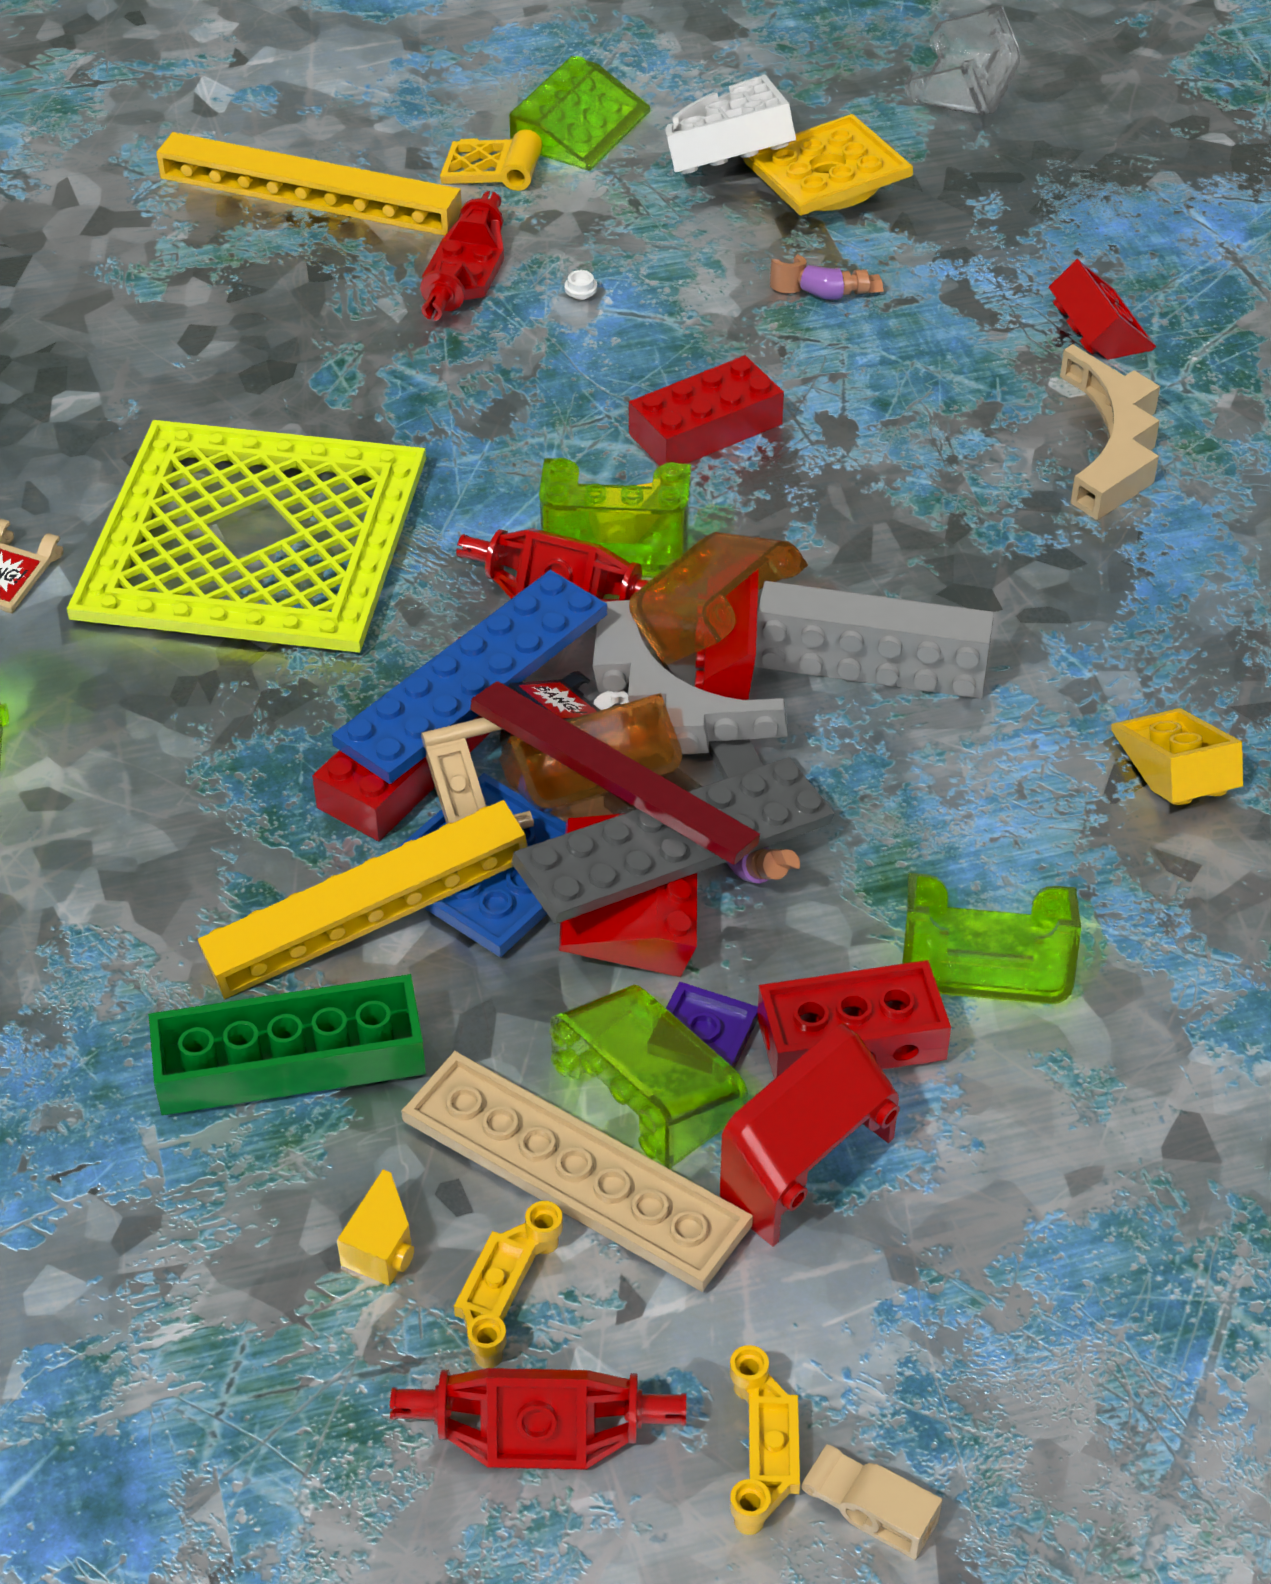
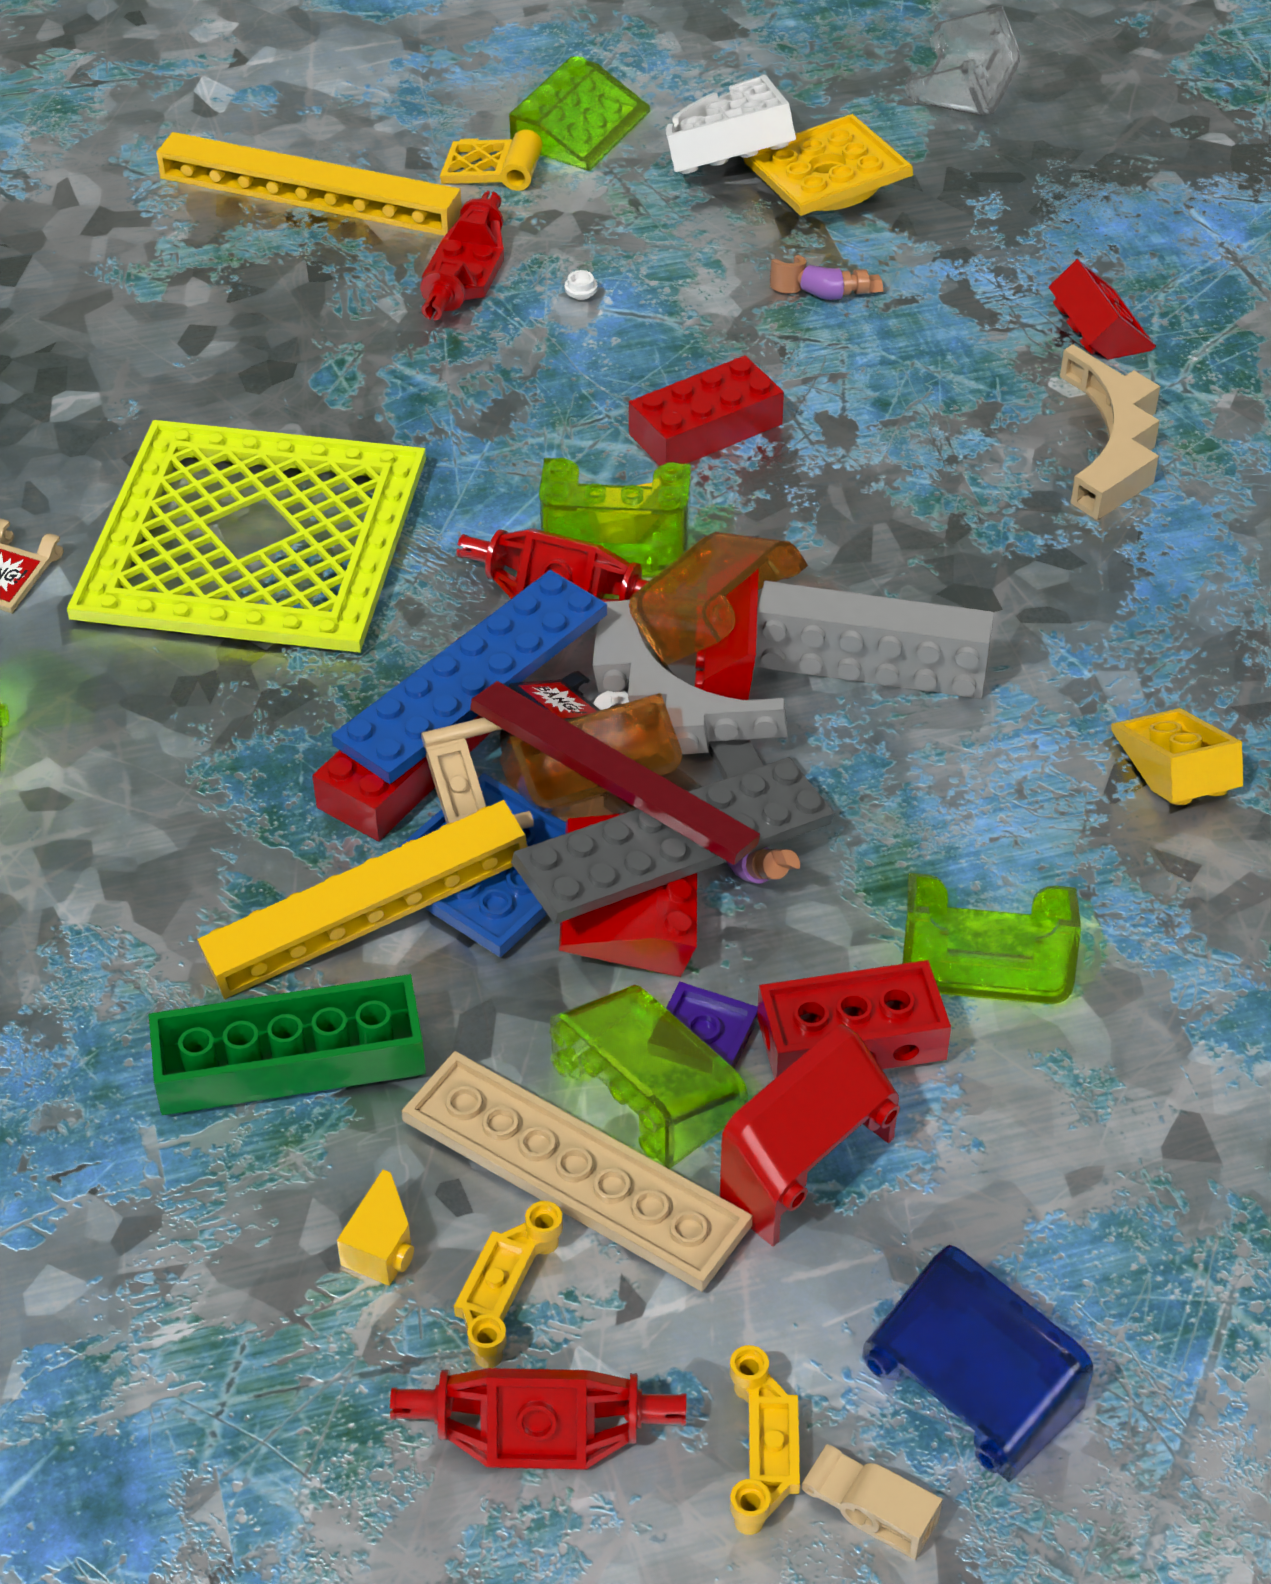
none -> clear blue windscreen [862,1245,1094,1483]

